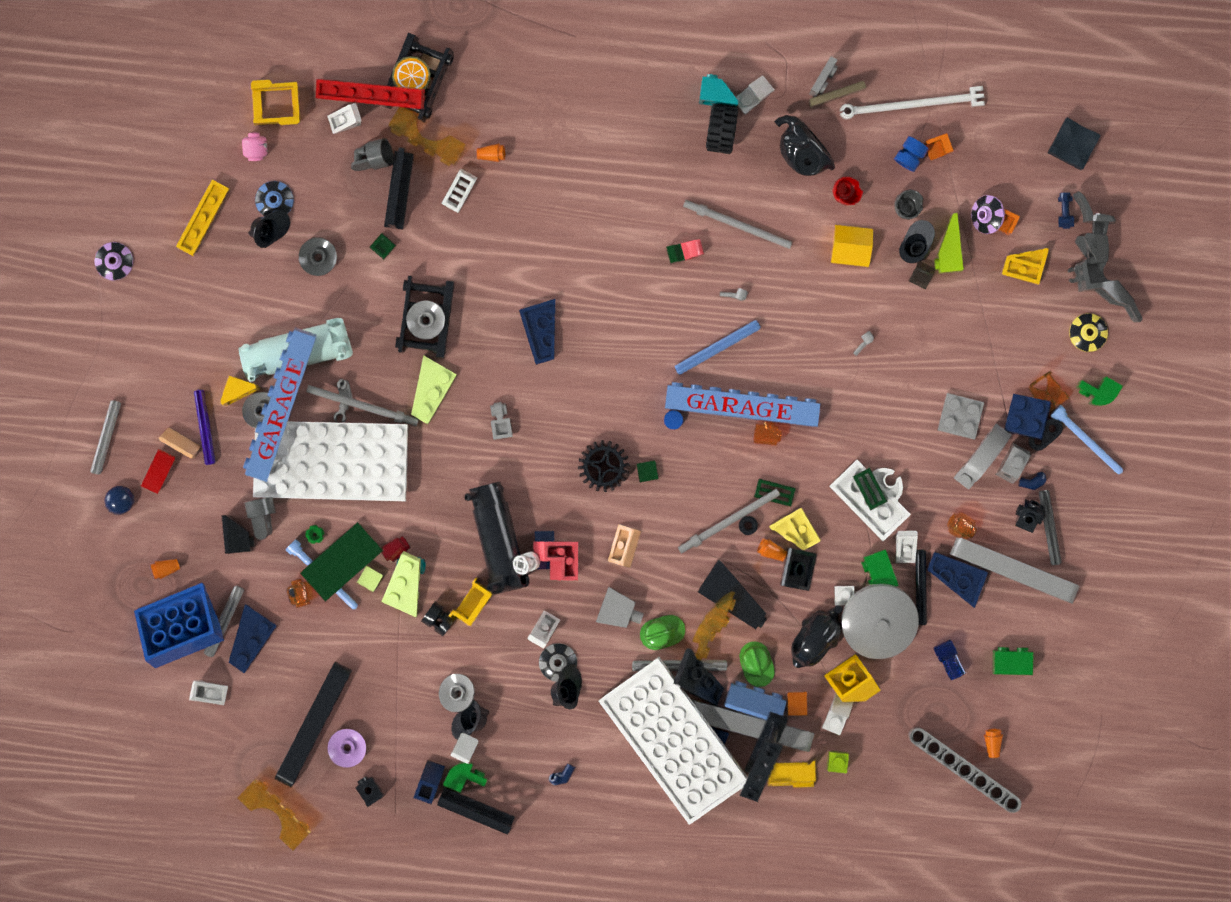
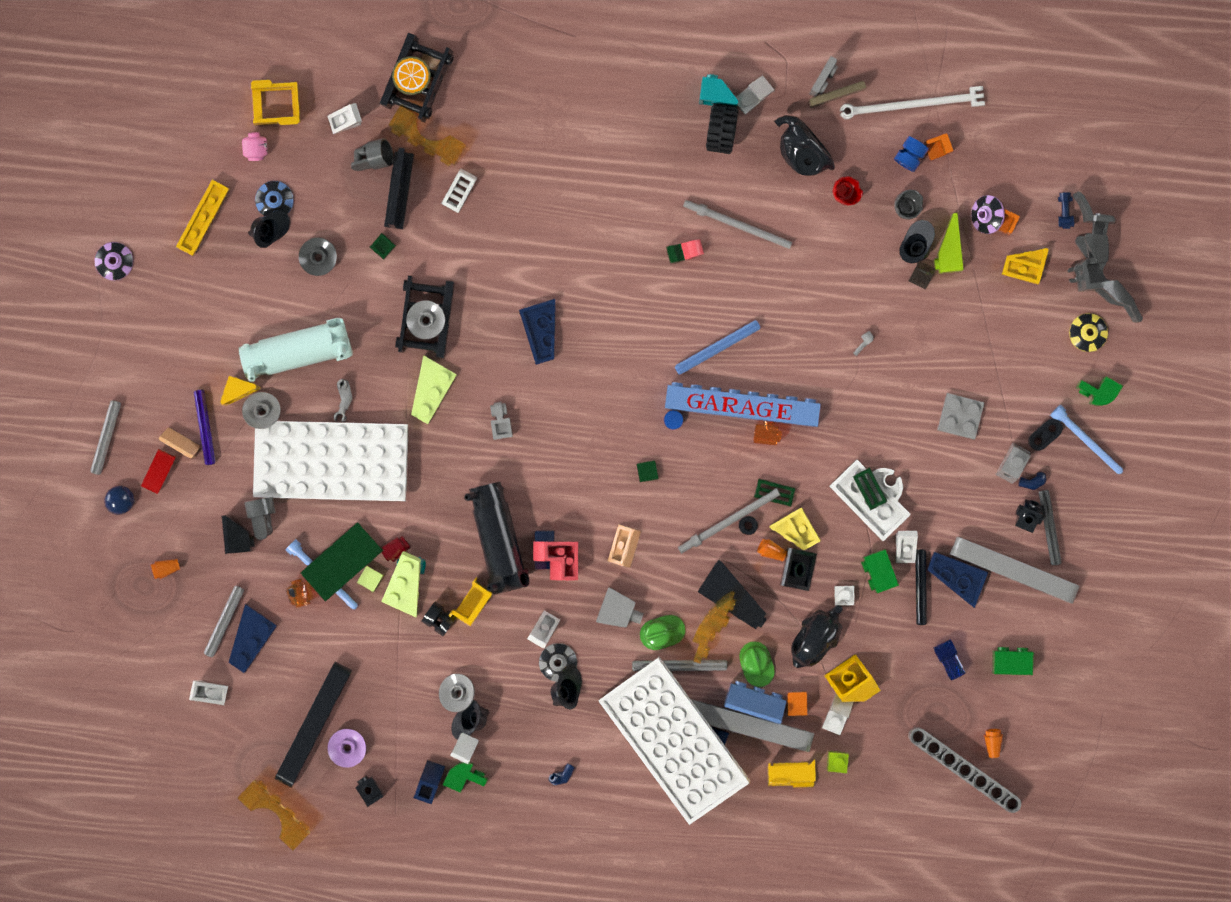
blue slope [134,583,224,668] -> none
medium blue brick [243,327,317,482] -> none
green plate [305,525,324,544] -> none
light grey bar [306,385,419,426] -> none
red plate [315,79,425,109] -> none
black fence [437,787,515,835] -> none
orange cone [477,143,506,162] -> none
white wheel [513,551,540,575] -> none
black gear [578,440,630,492] -> none
black wing [673,648,724,706] -> none
light grey hand [720,288,748,301] -> none
black fence [740,711,788,802] -> none
yellow slope [831,225,873,267] -> none
light grey dish [841,584,919,659] -> none
clear orange head [947,512,977,540] -> none
light grey arch [954,424,1011,489] -> none
dark blue plate [1004,394,1051,440] -> none
clear orange piece [1028,371,1069,412] -> none
black brick [1047,117,1101,170] -> none

